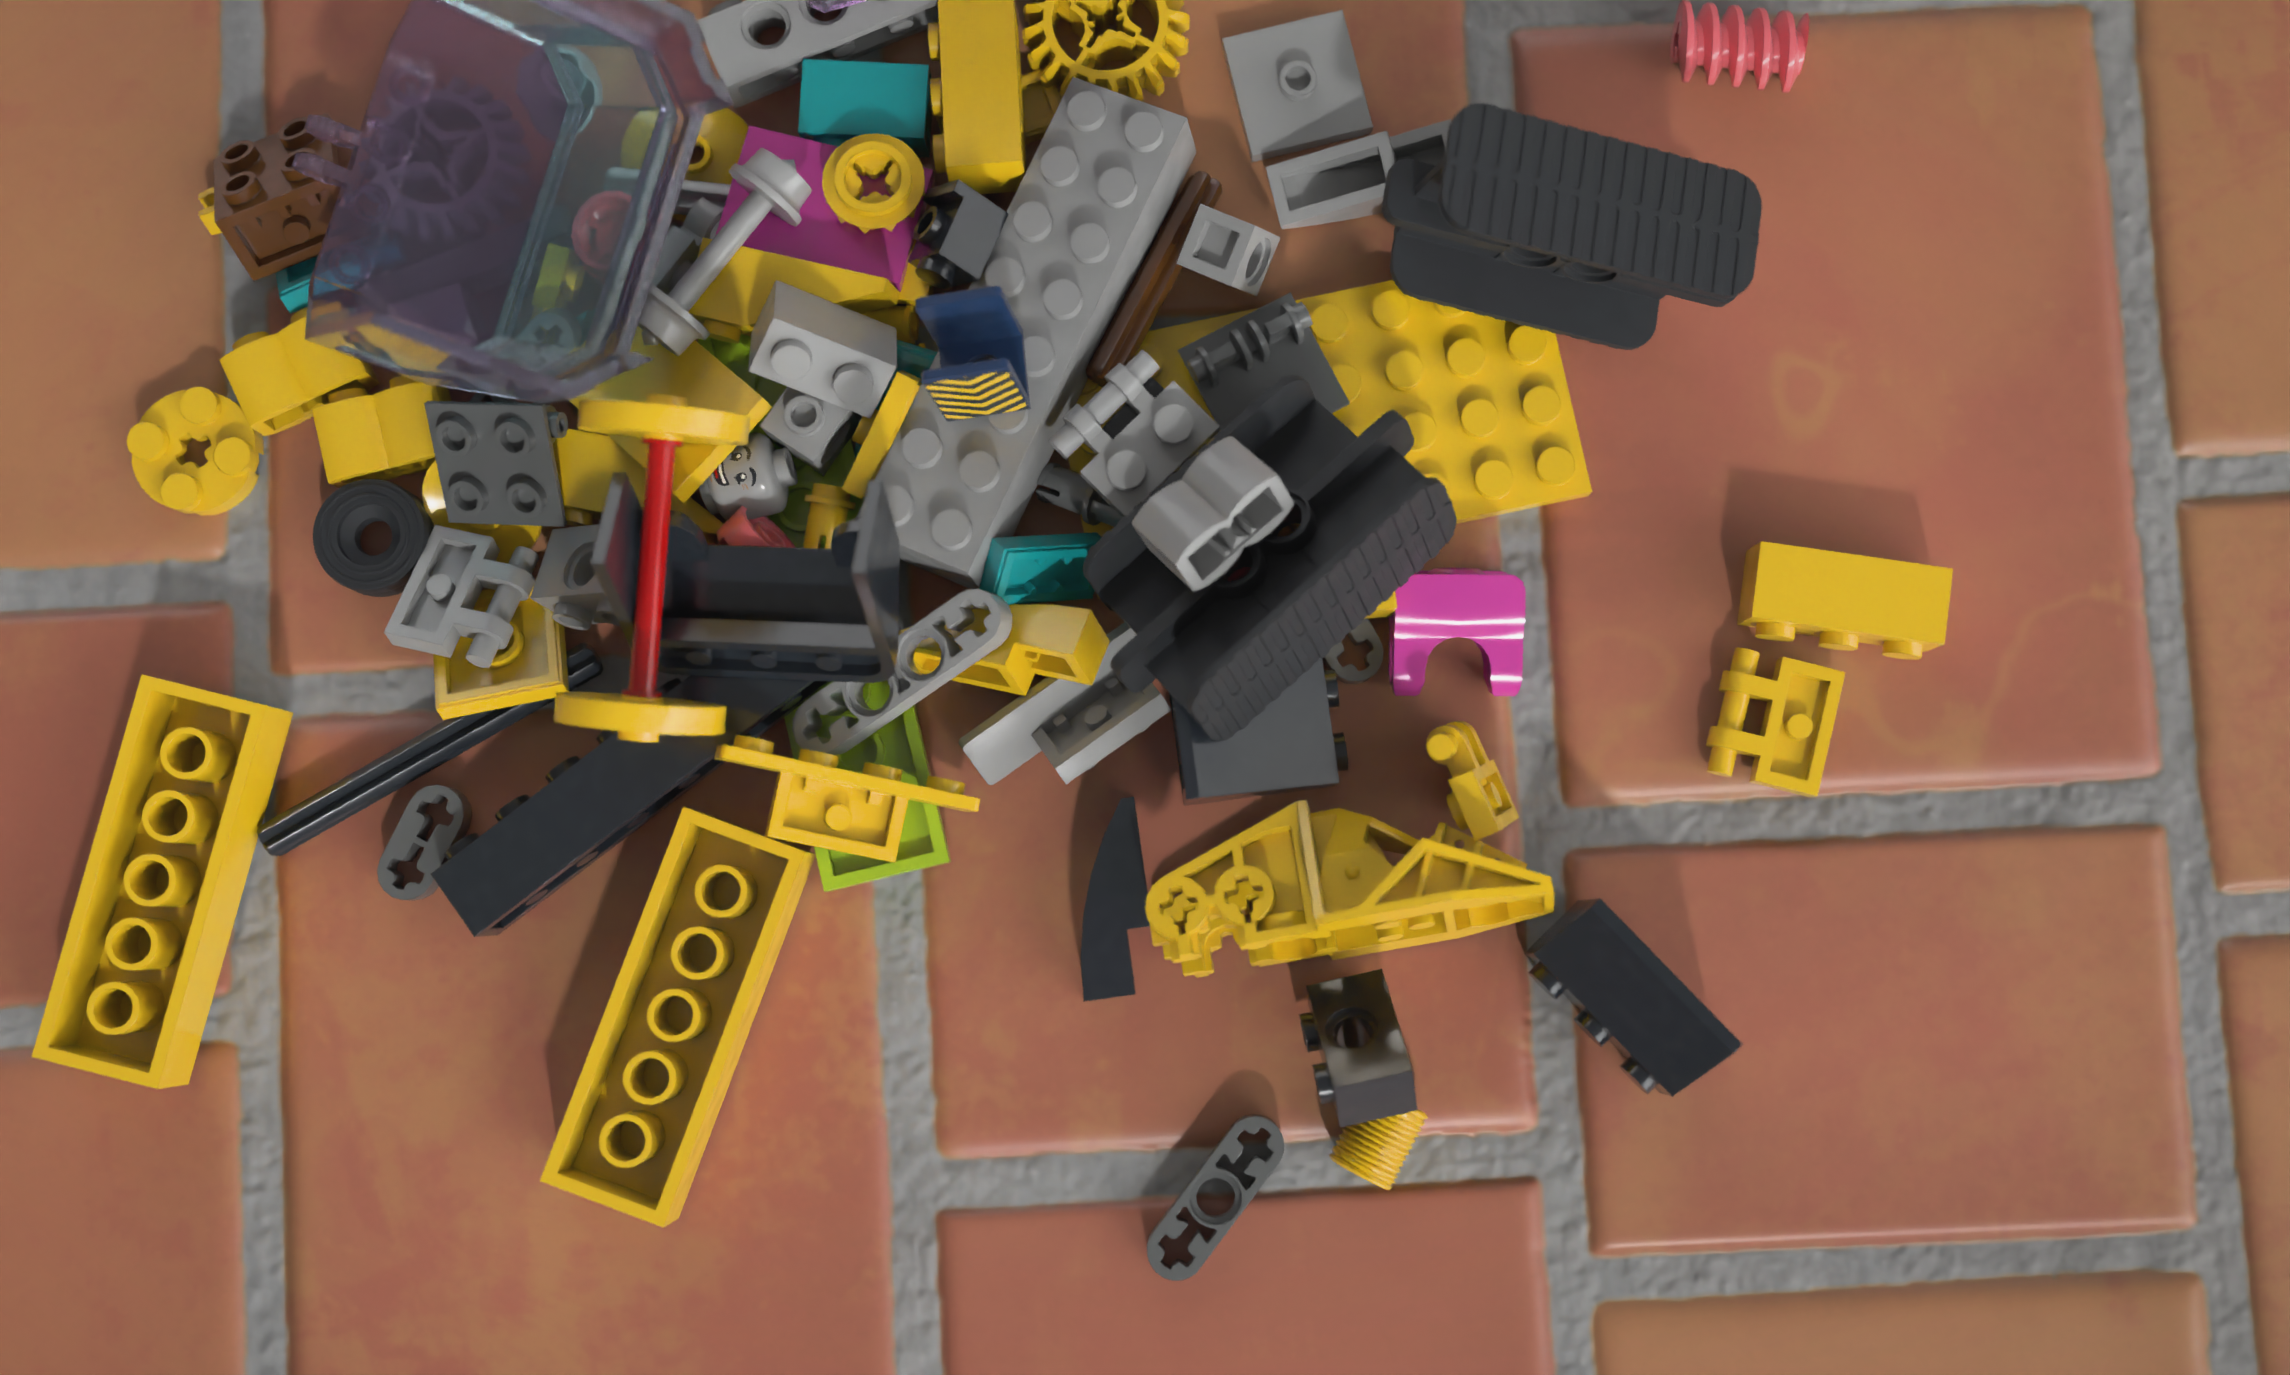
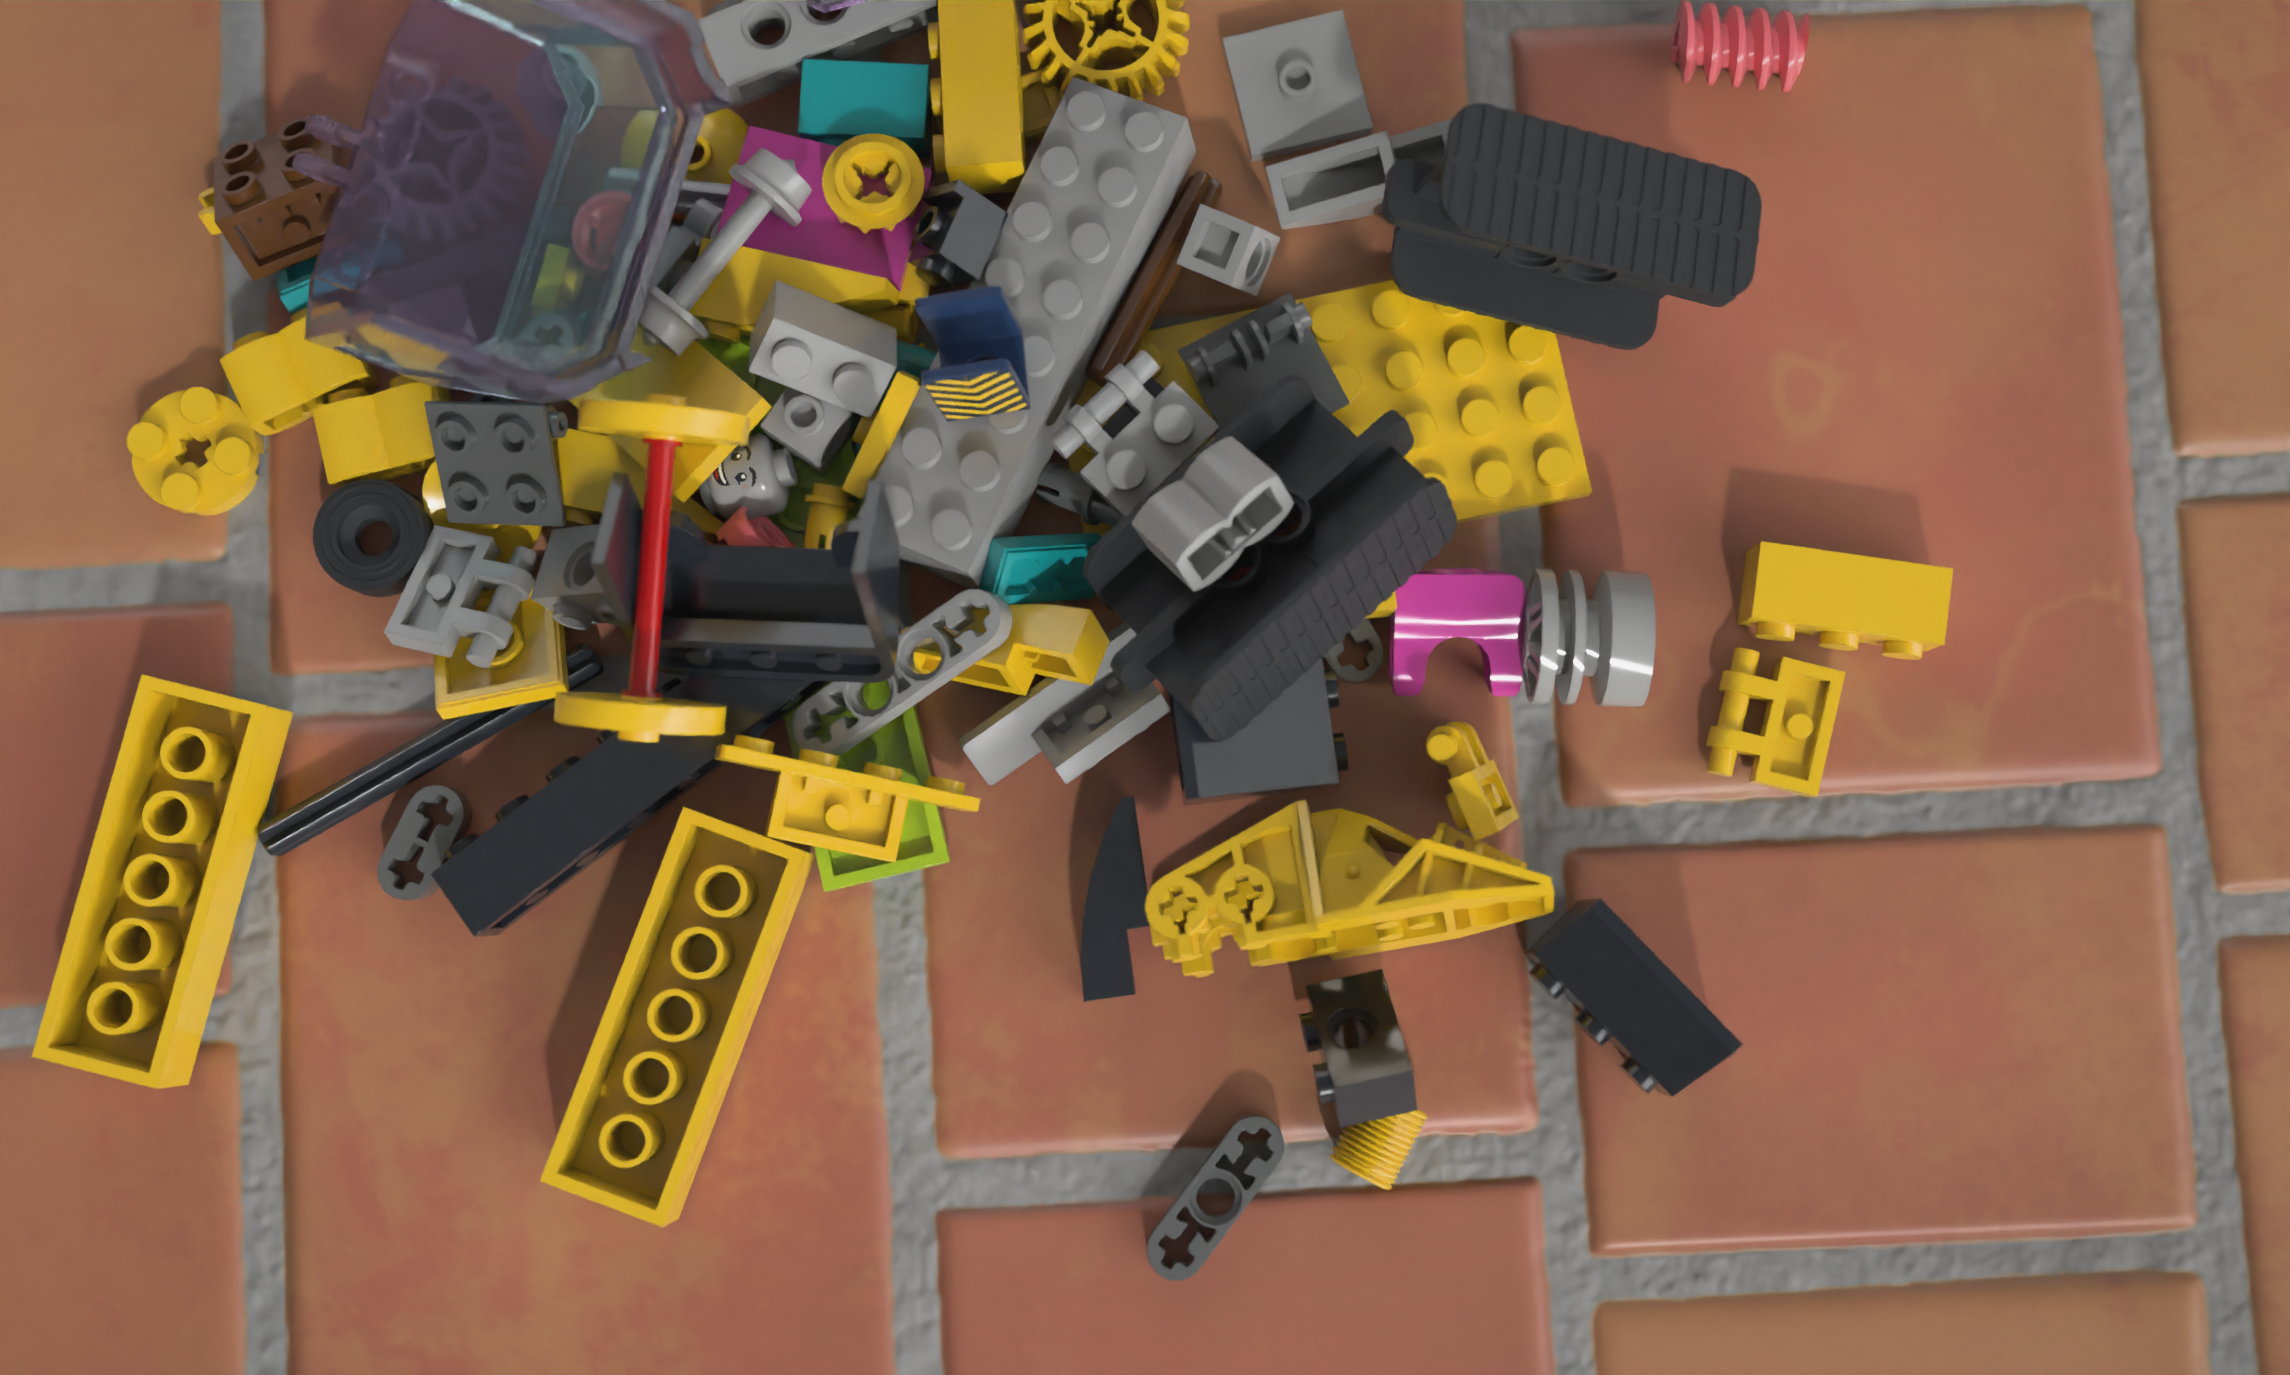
none -> light grey wheel [1521,568,1656,707]

